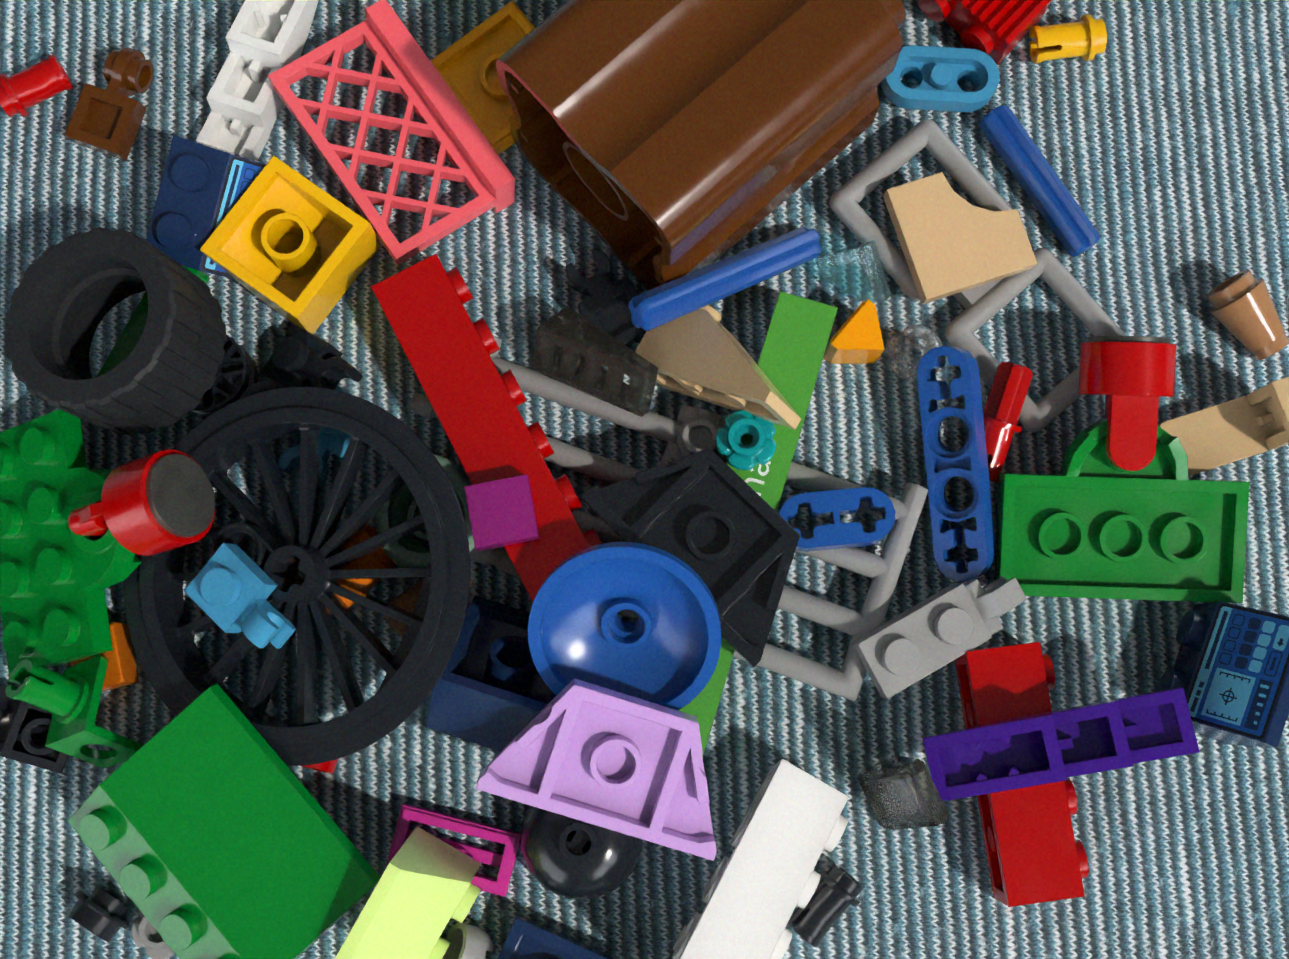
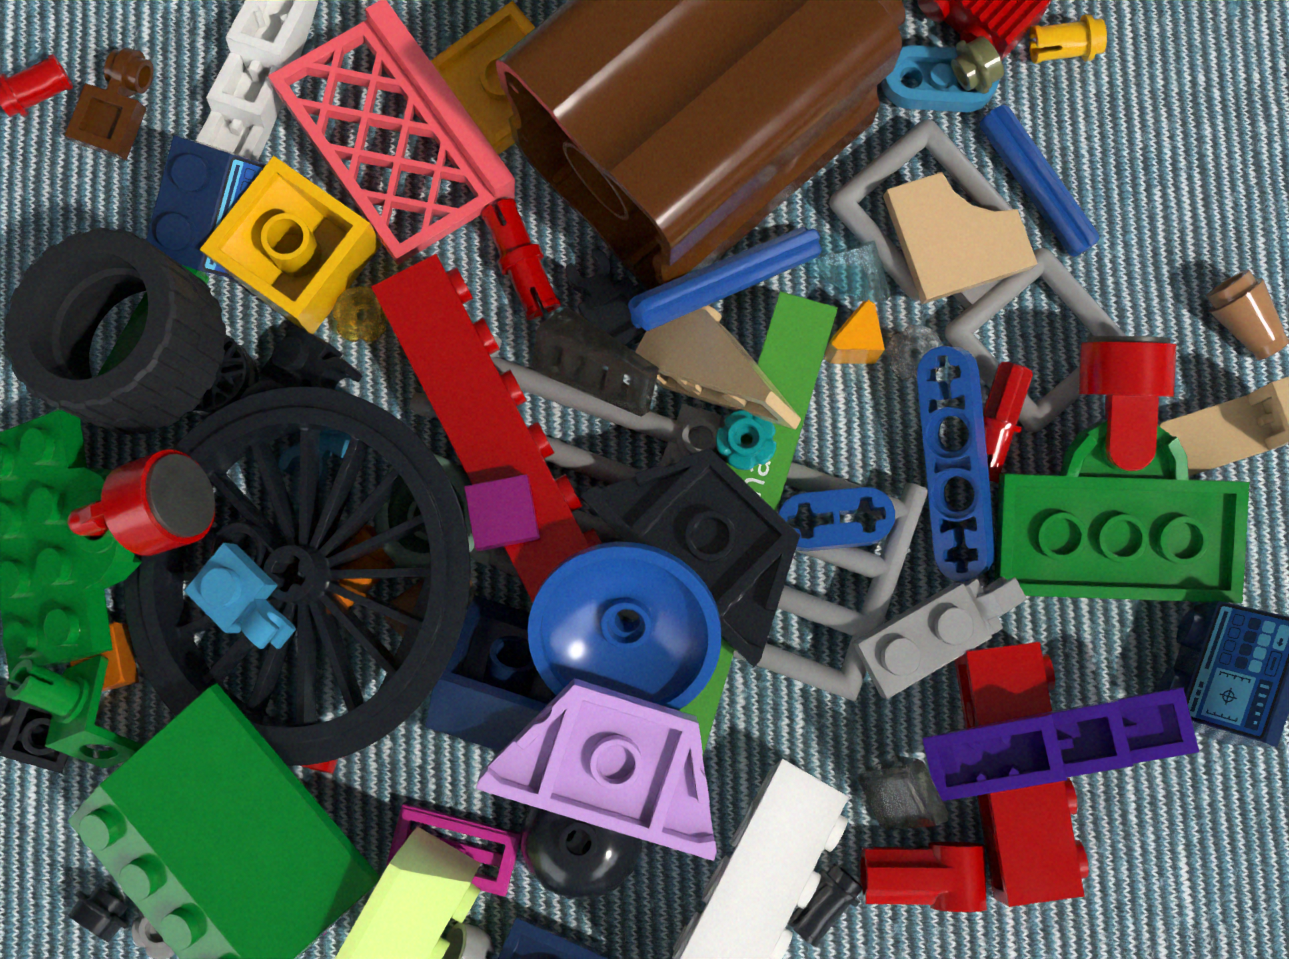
none -> clear yellow plate [333,286,388,342]
none -> red pin [480,198,561,320]
none -> red piece [860,841,987,912]
none -> olive plate [951,36,1004,94]

